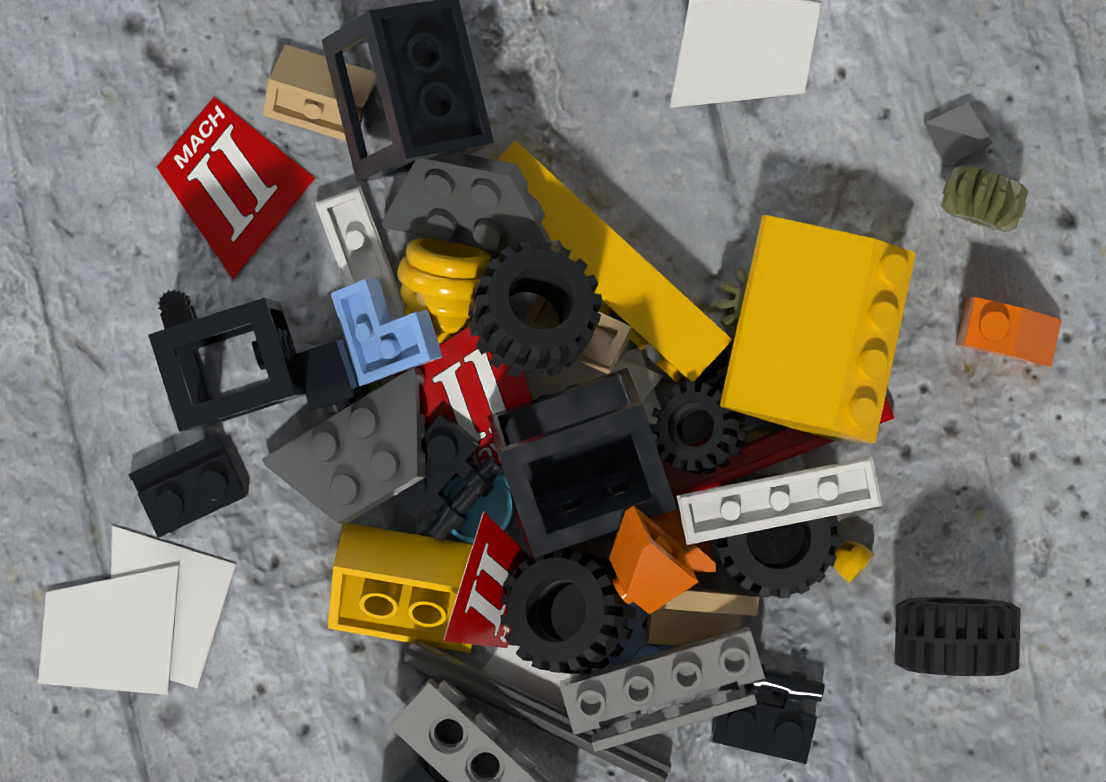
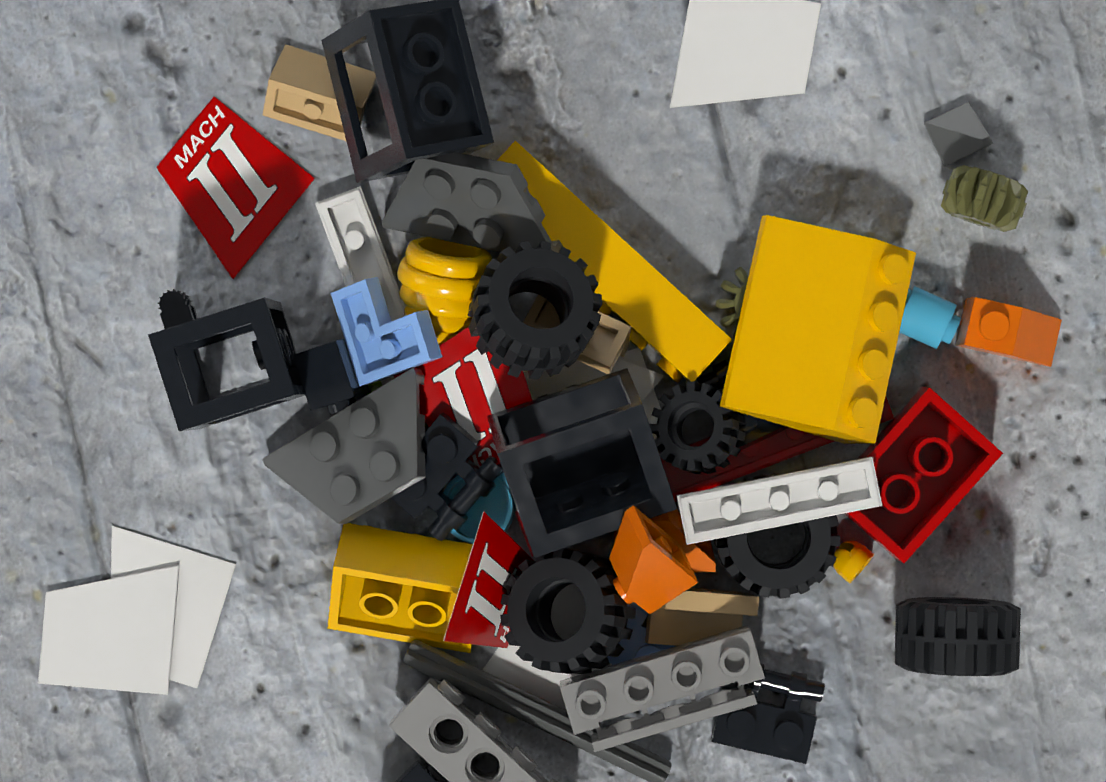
black plate [128,433,248,538] -> none
none -> red brick [845,387,1003,564]
none -> medium azure brick [899,286,962,349]

